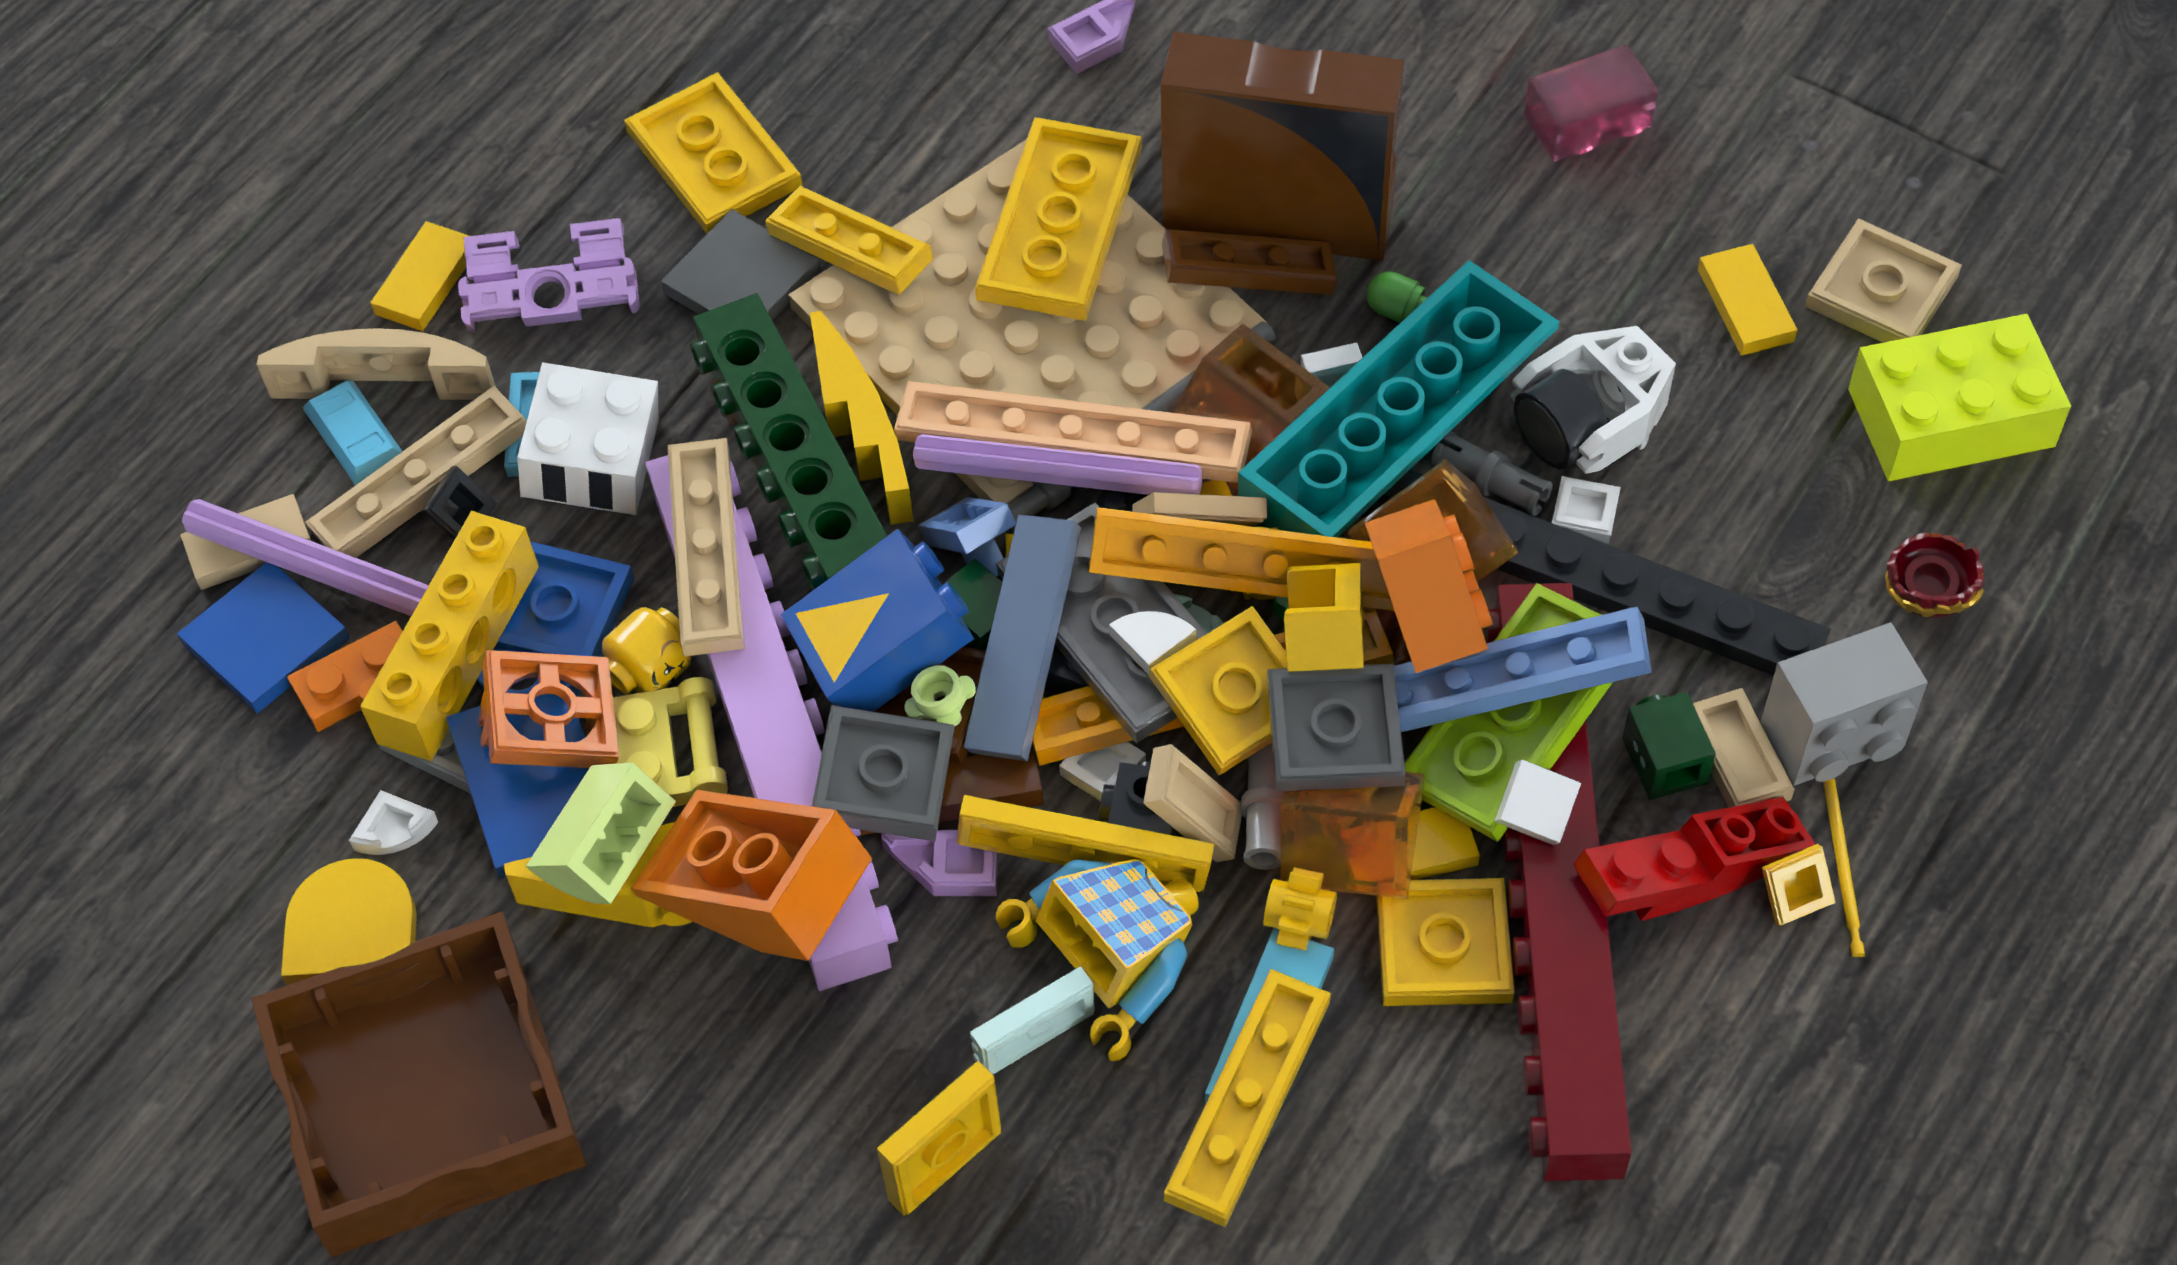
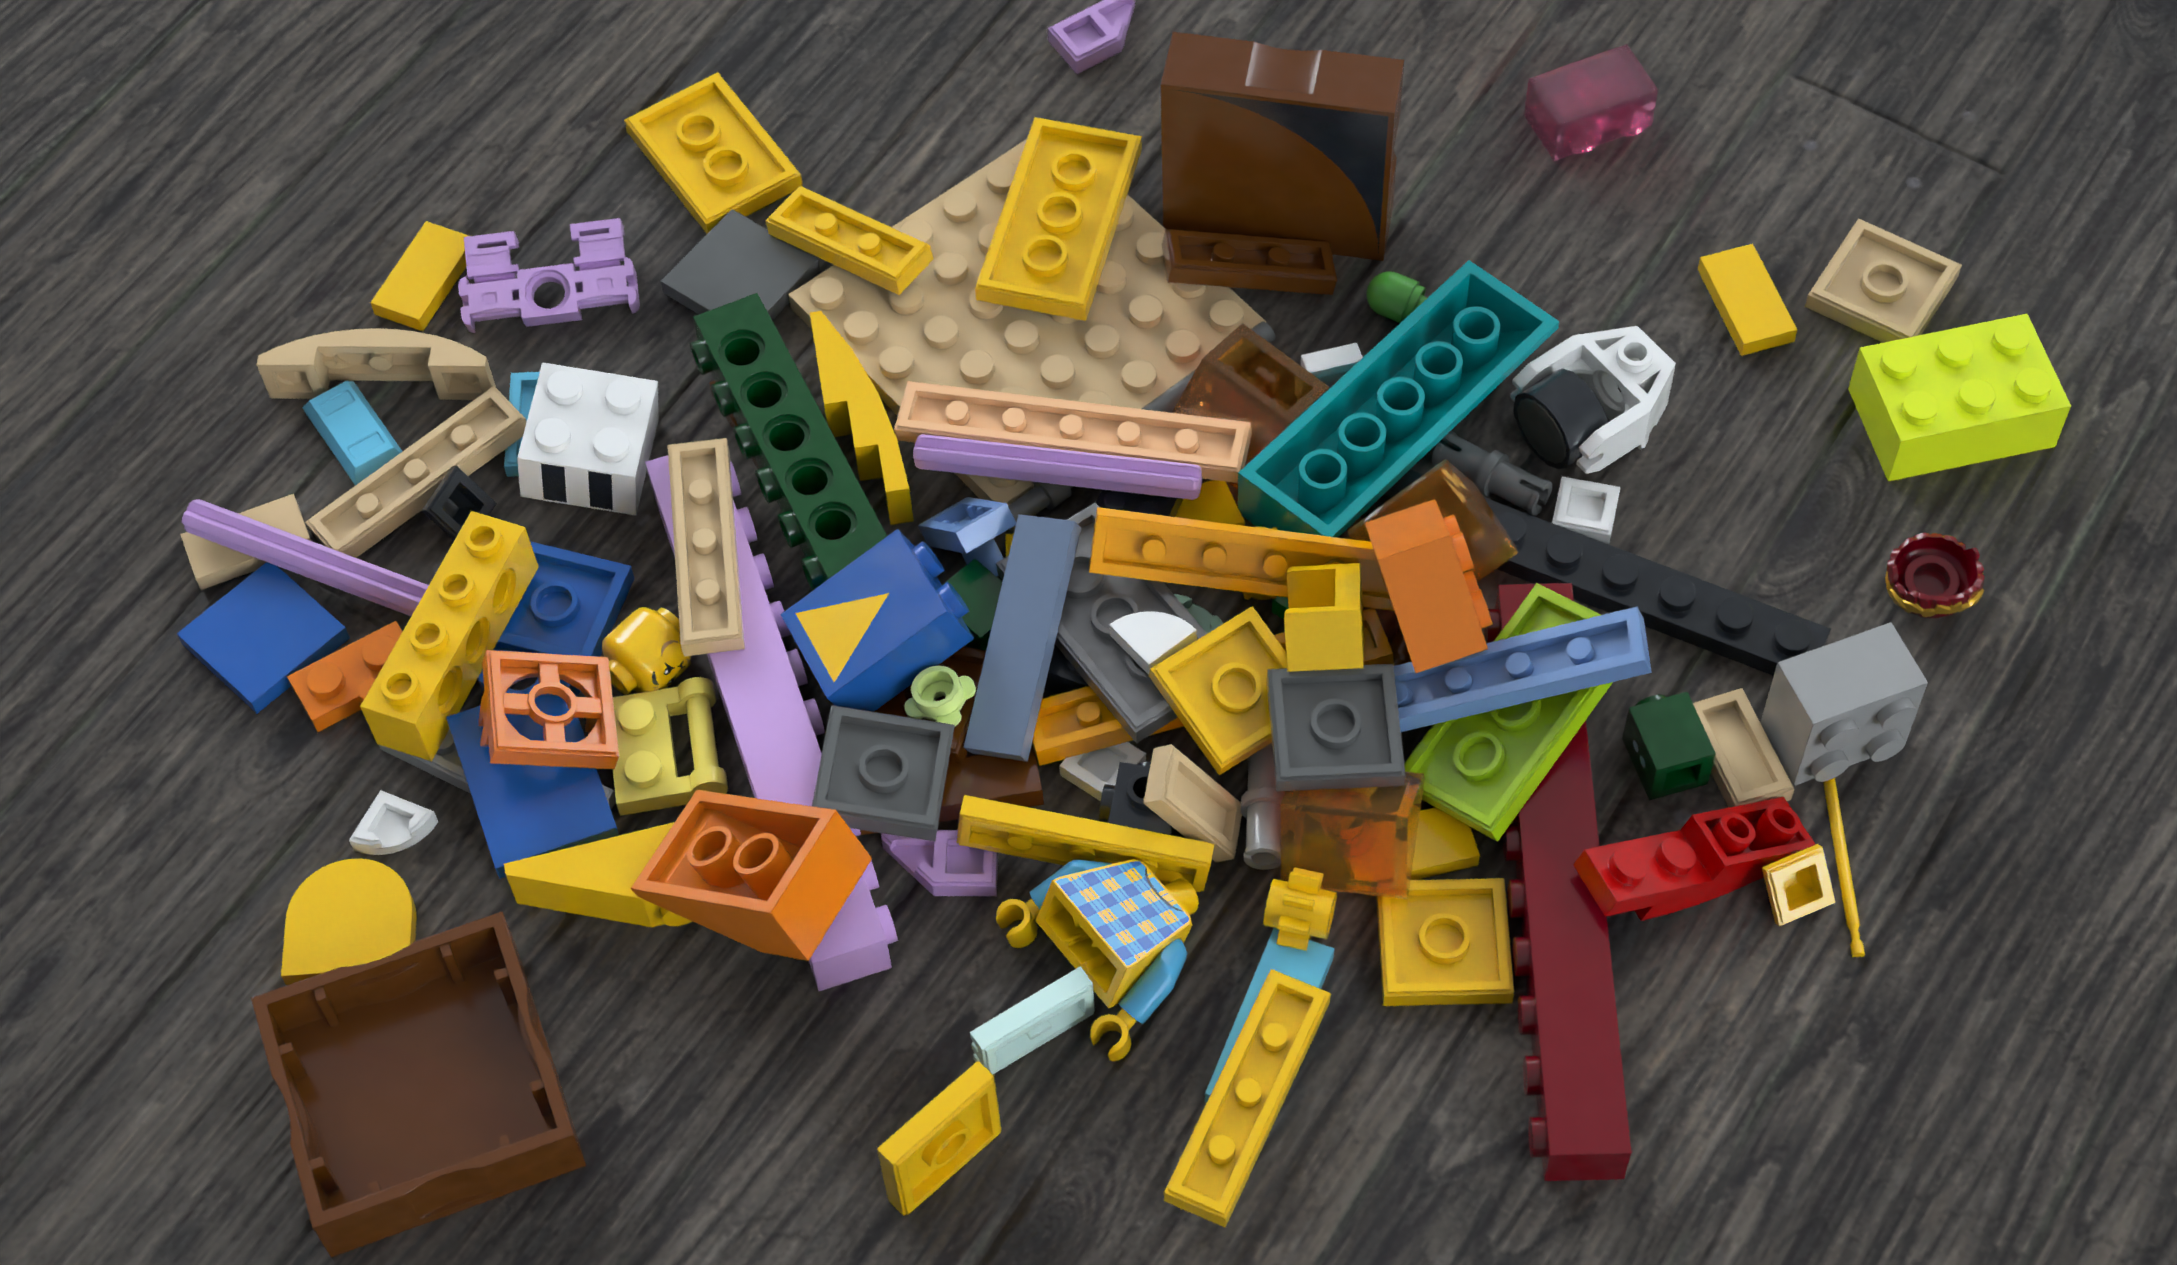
yellowish green brick [525,762,676,904] -> none
tan tile [1132,492,1267,527] -> none
white tile [1494,760,1581,845] -> none

